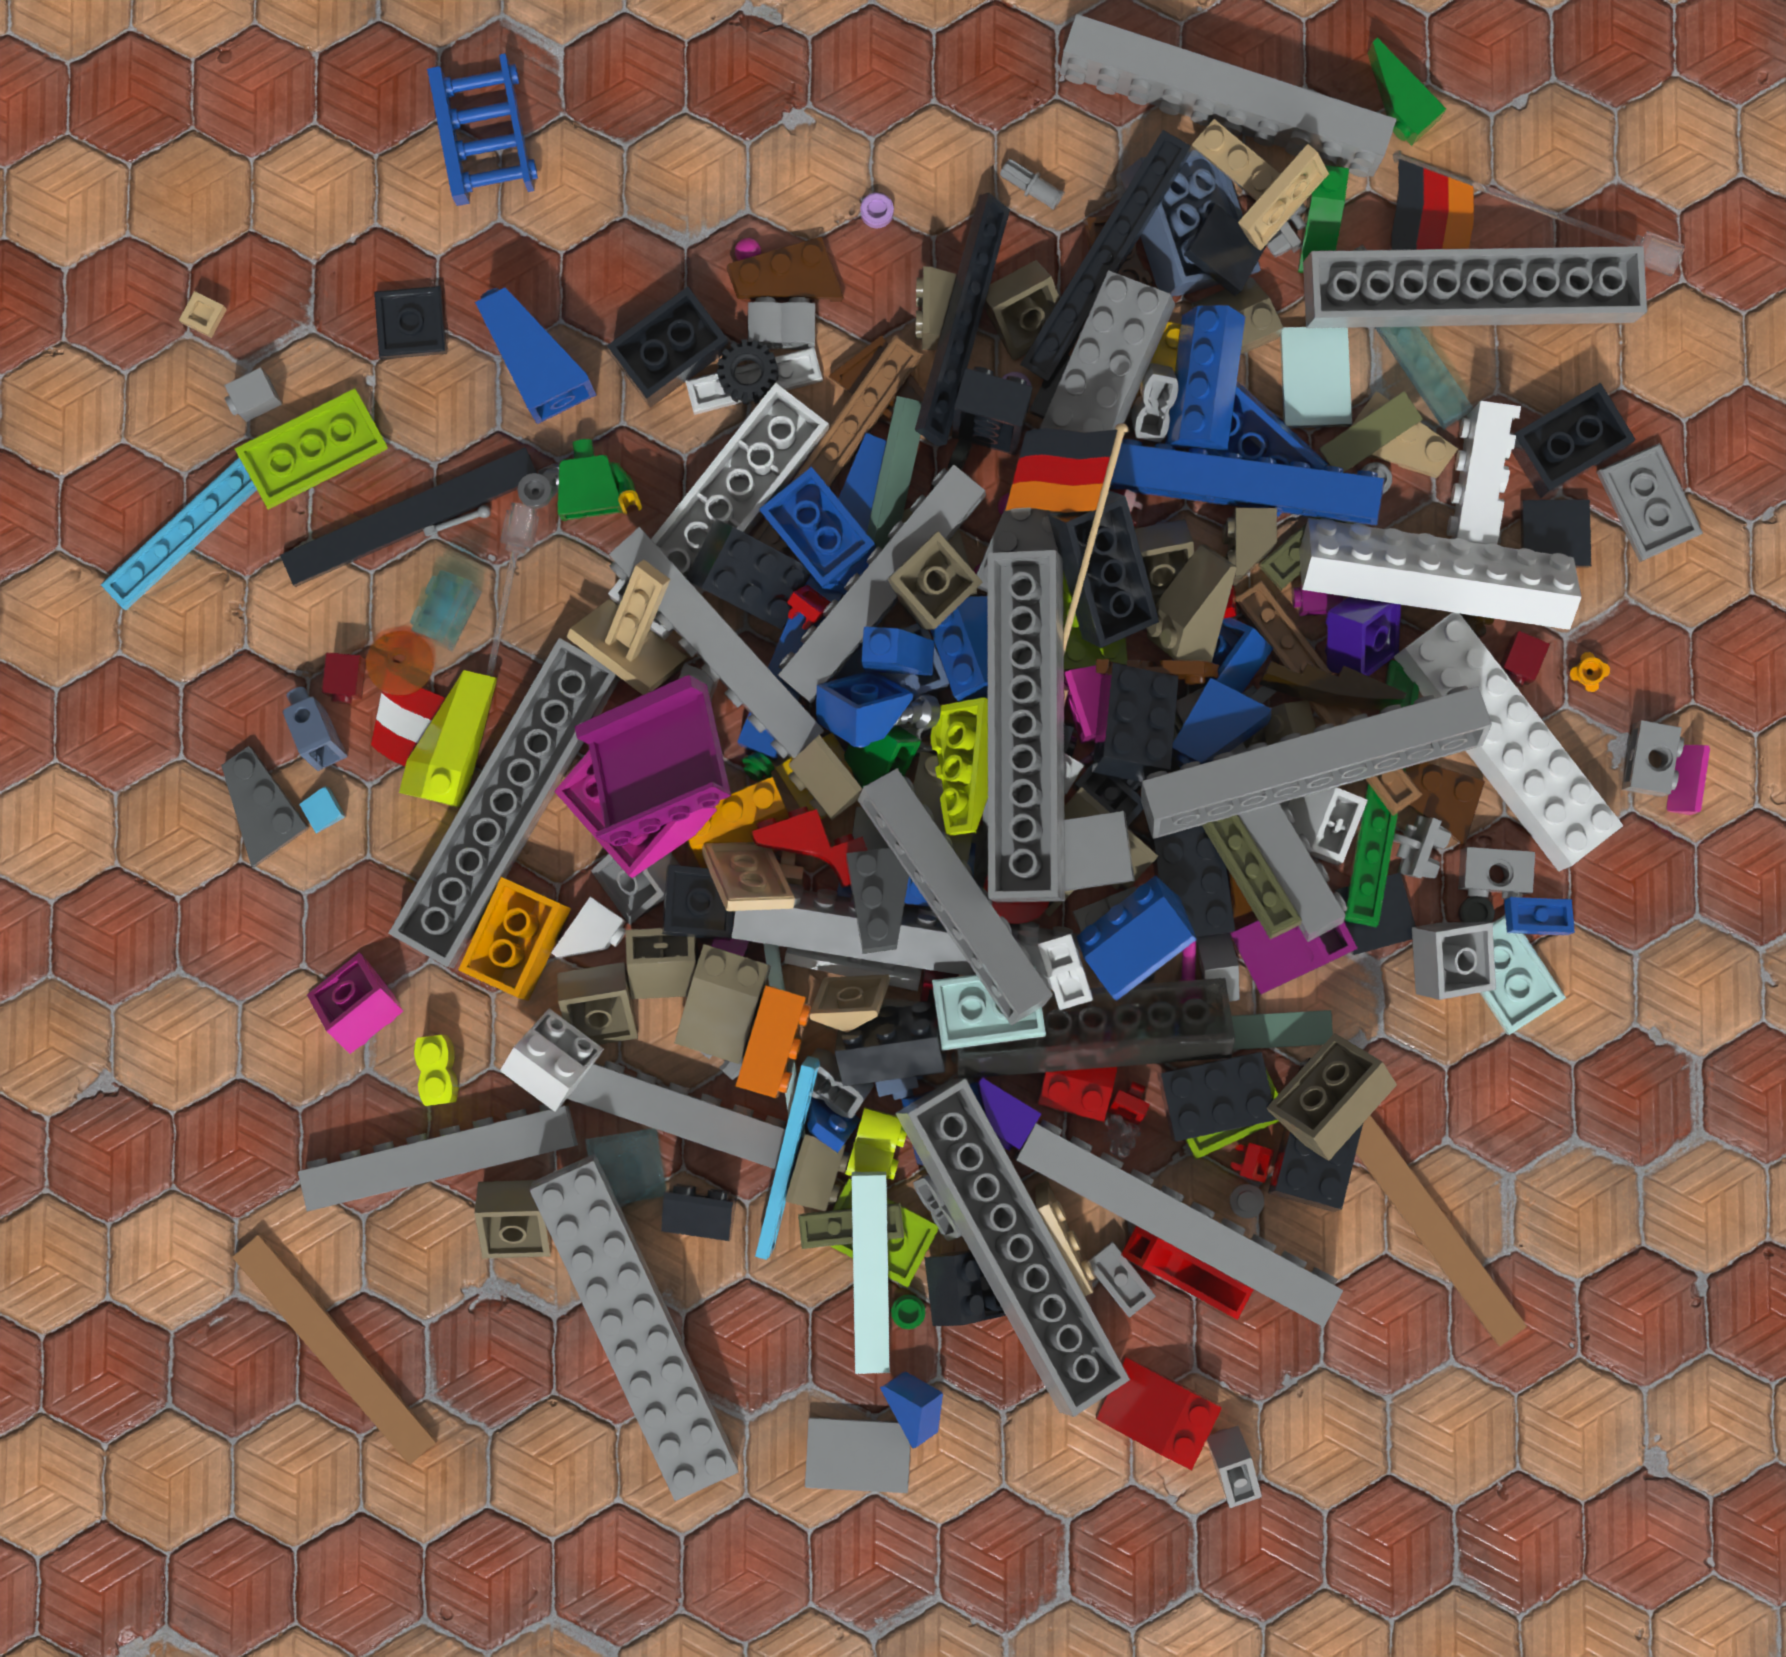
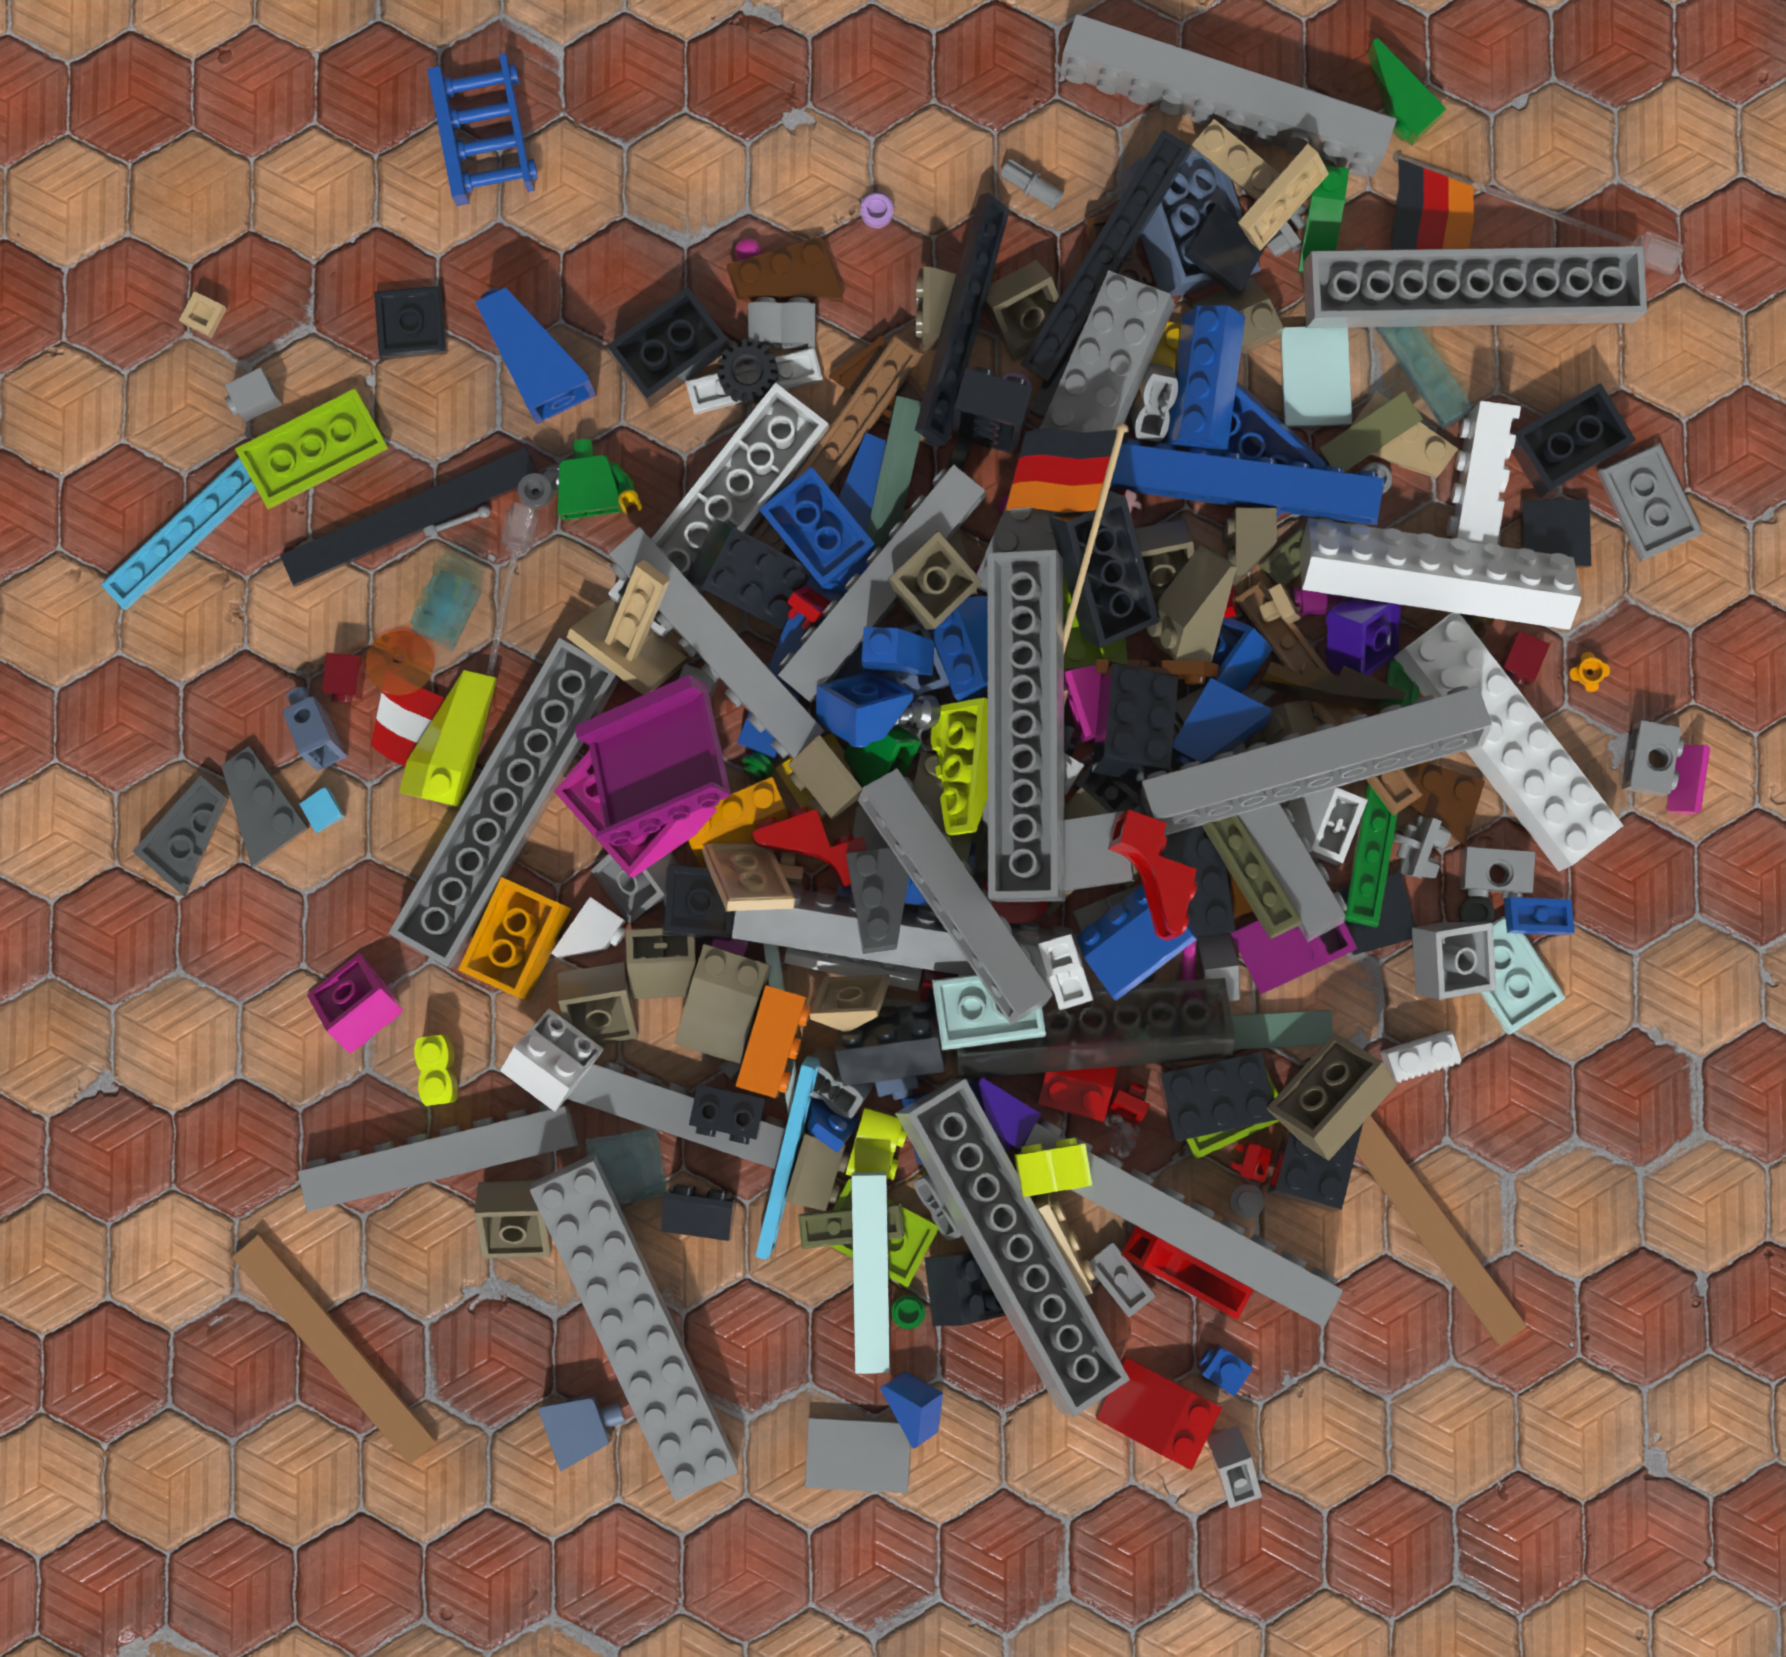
none -> dark grey wing [133,775,229,896]
none -> sand blue torso [538,1394,626,1471]
none -> black brick [689,1084,767,1145]
none -> neon yellow brick [1015,1138,1092,1197]
none -> red arch [1108,809,1197,941]
none -> blue bracket [1199,1344,1253,1397]
none -> tan tile [1259,583,1301,624]
none -> white brick [1380,1031,1461,1083]

